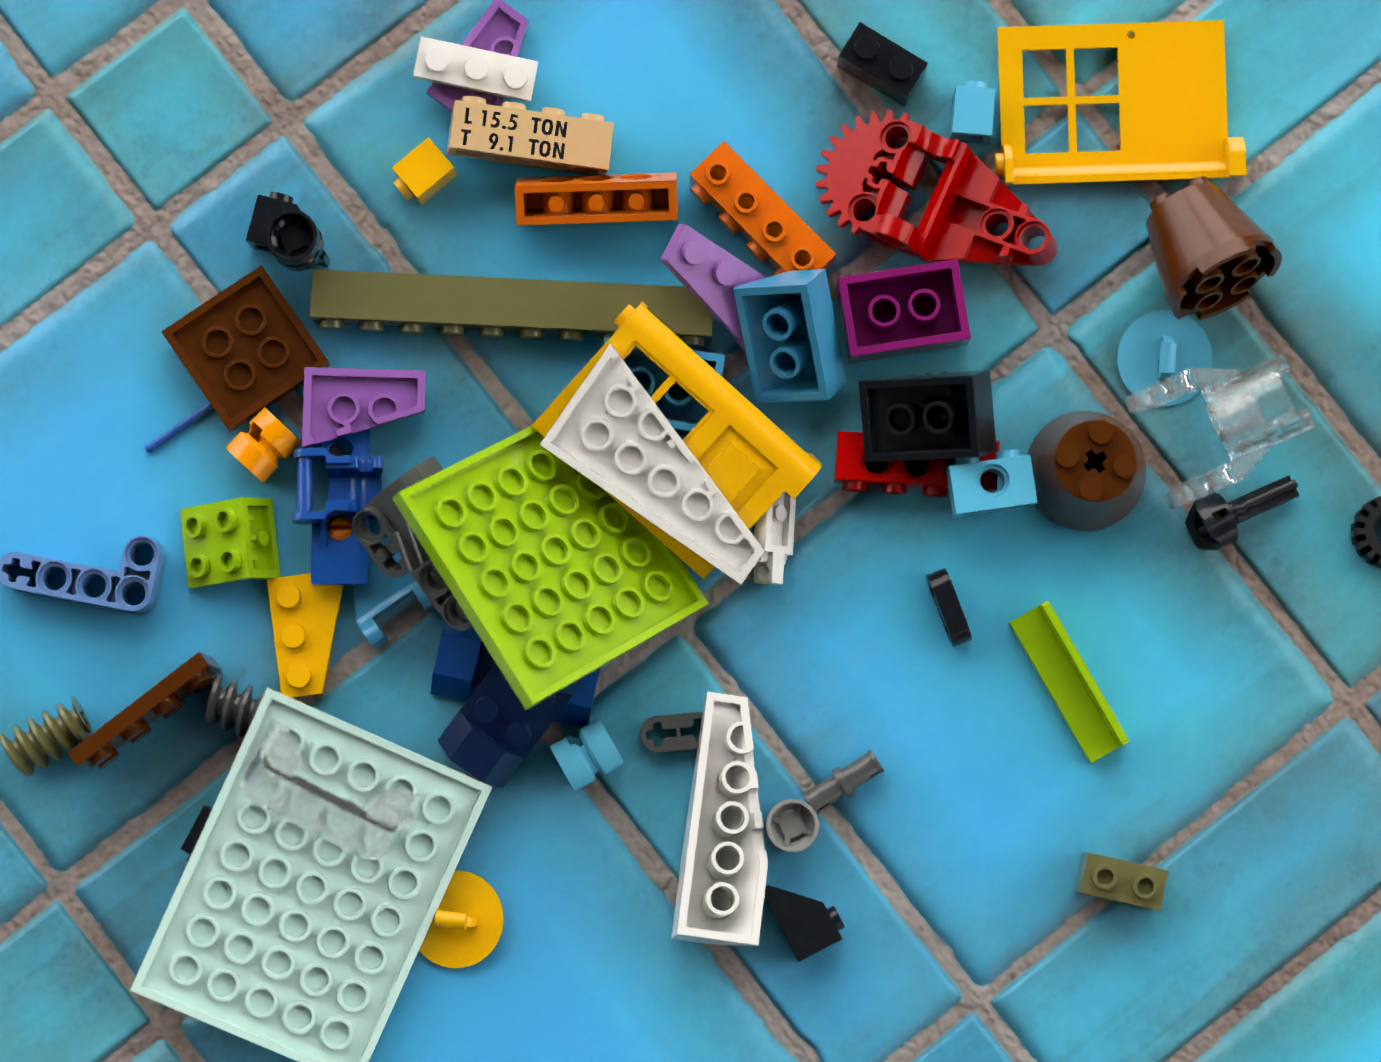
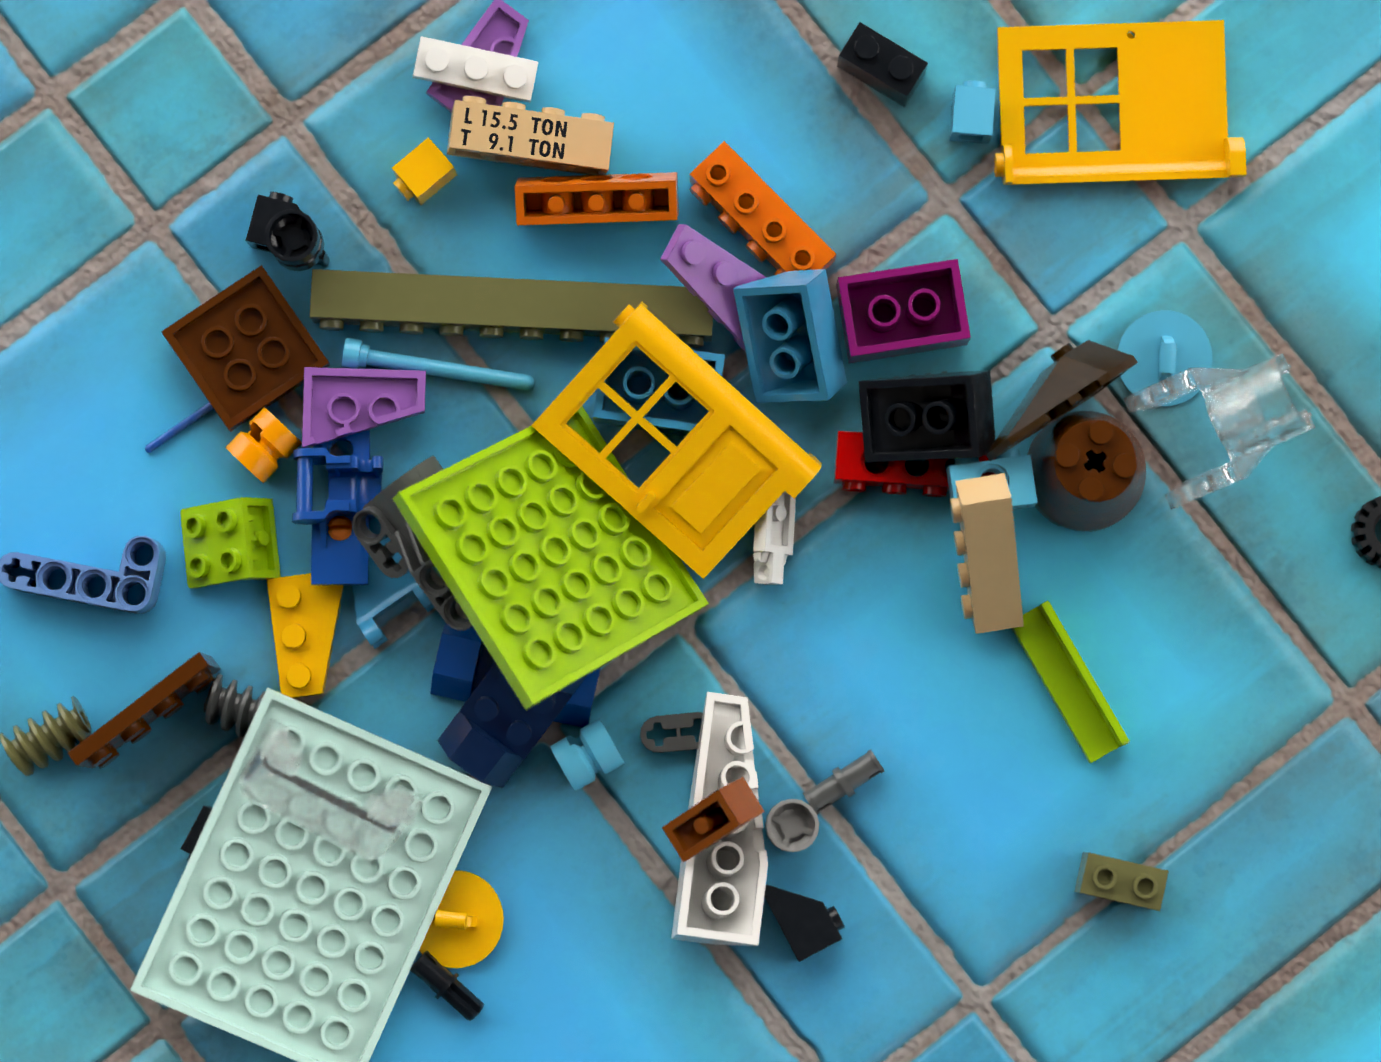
white wing [540,343,765,584] -> none
red connector [815,110,1058,266] -> none
black beam [926,568,972,647] -> none
reddish brown cone [1146,176,1282,320] -> none
black piece [1185,475,1300,550] -> none
none -> medium azure piece [341,338,534,390]
none -> black axle [410,951,484,1021]
none -> dark orange slope [662,777,765,863]
none -> tan brick [950,473,1024,634]
none -> dark brown wedge [986,340,1138,461]

